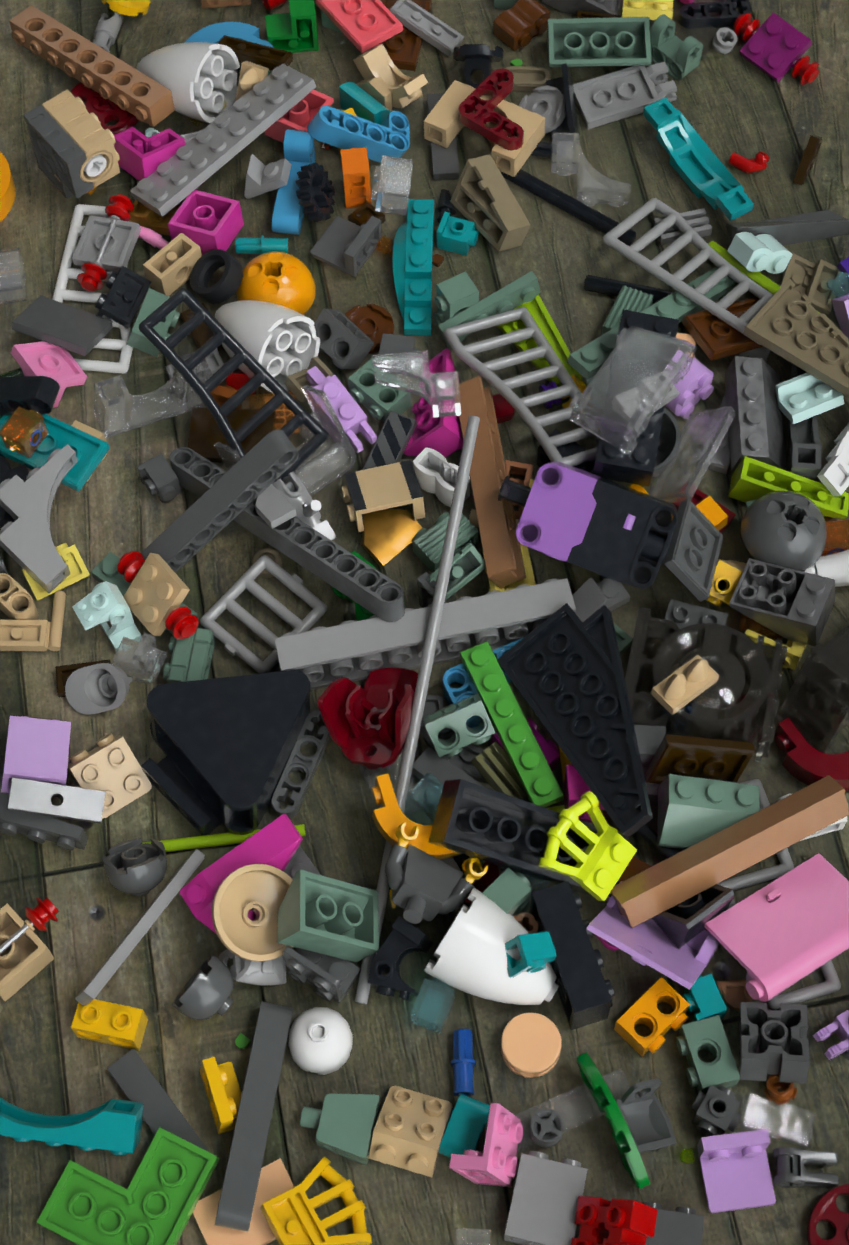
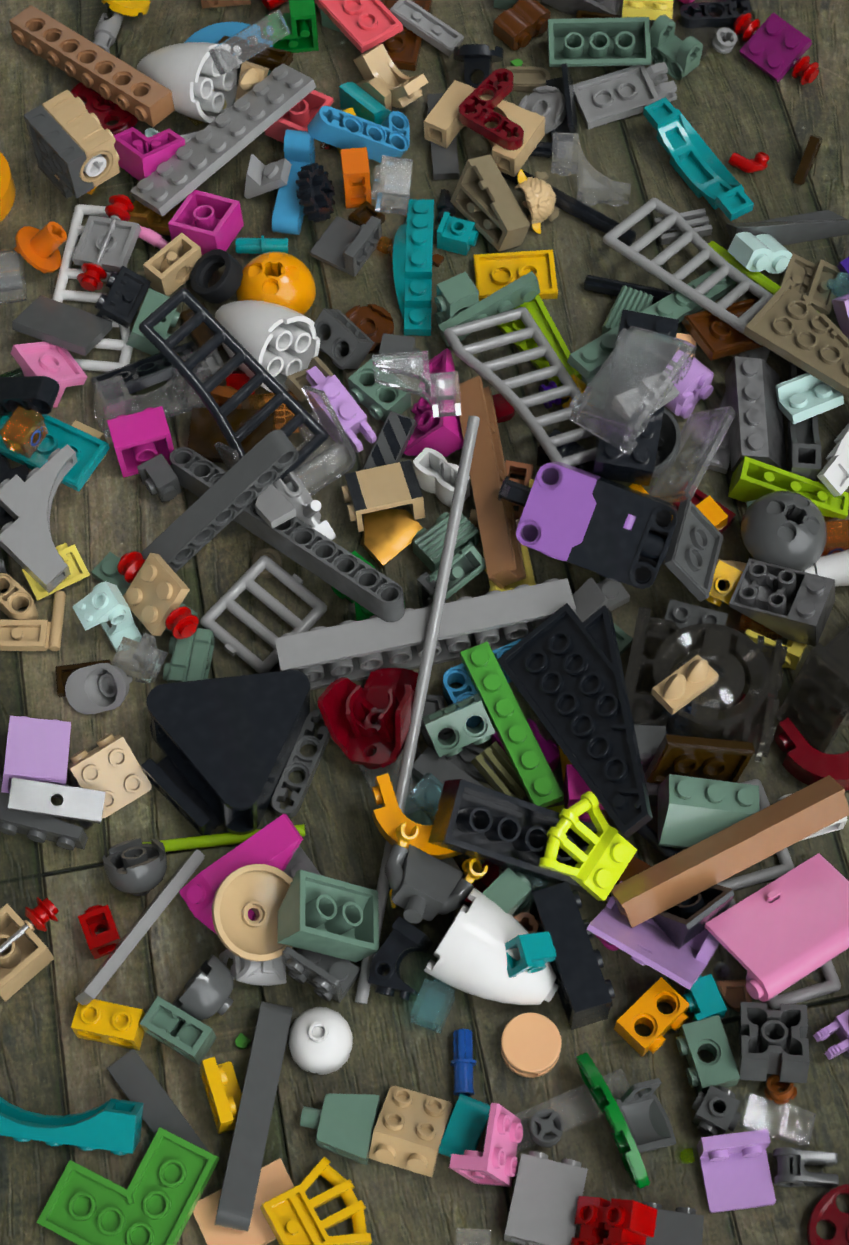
none -> orange piece [14,222,67,274]
none -> red brick [78,904,122,959]
none -> black tile [90,341,208,404]
none -> dark pink brick [107,406,174,478]
none -> sand green brick [140,996,217,1065]
none -> clear tile [209,9,290,75]
none -> yellow tile [473,249,558,301]
none -> tan hair [515,169,559,234]

